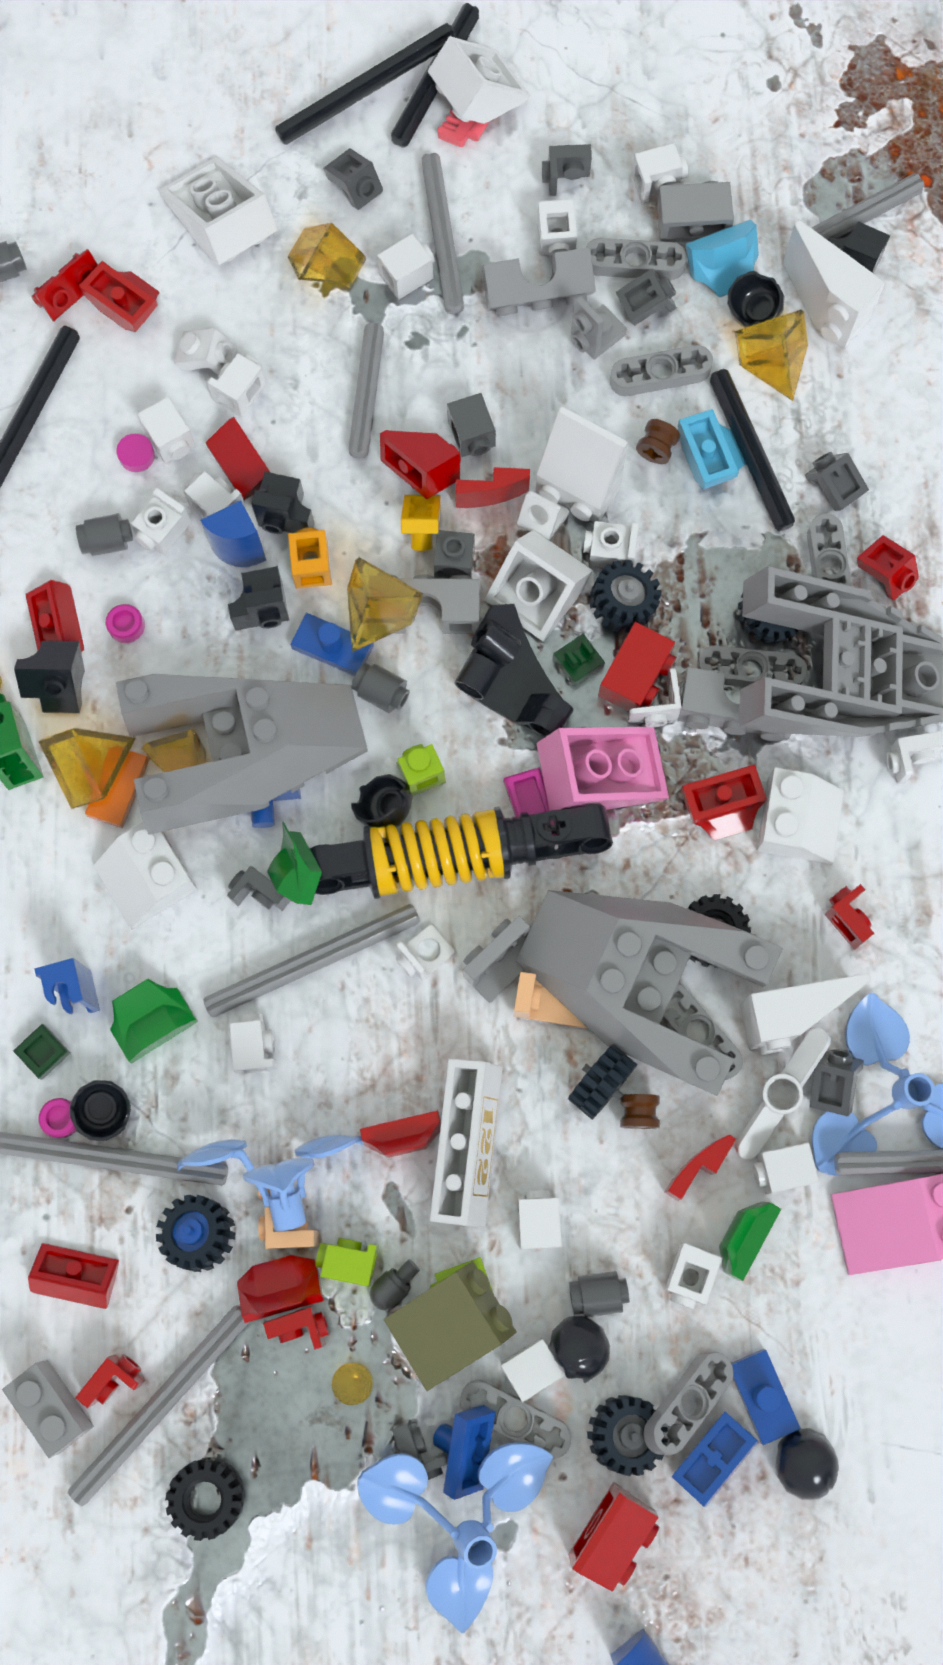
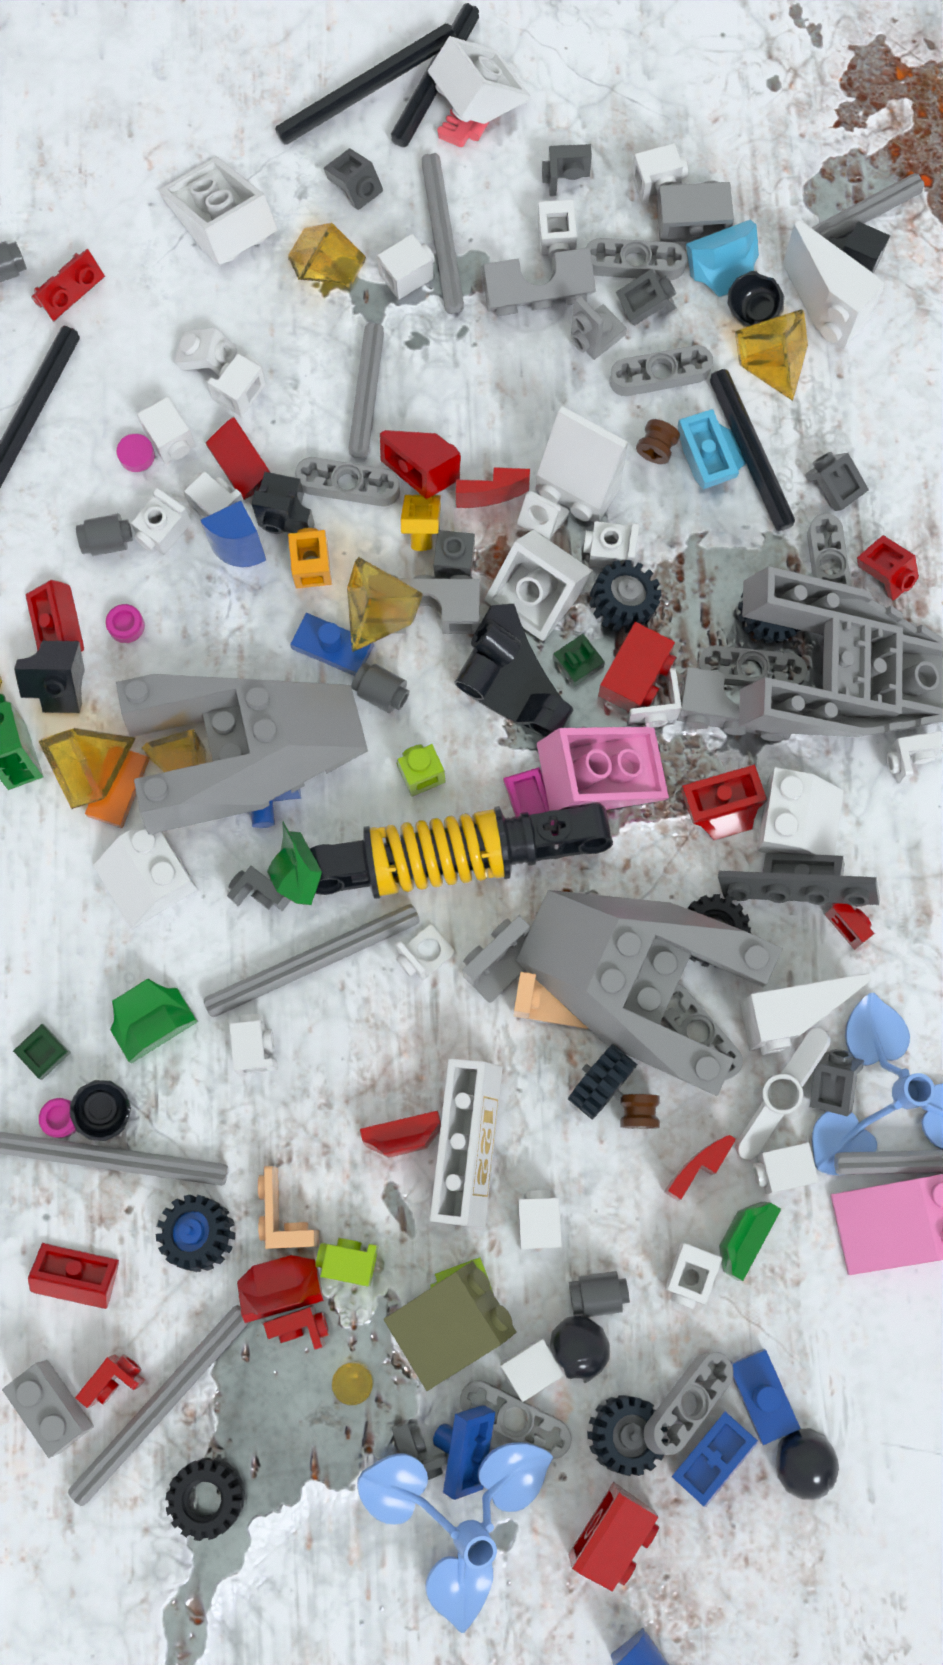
blue hinge [34,958,100,1015] -> none
red slope [79,261,160,332] -> none
light blue plant [177,1135,363,1231] -> none
black brick [228,566,289,631] -> none
black hair [351,774,412,828] -> none
dark grey cylinder [370,1259,420,1311] -> none
dark grey brick [447,393,496,457] -> none
none -> light grey beam [295,457,400,506]
none -> dark grey bracket [718,853,880,907]

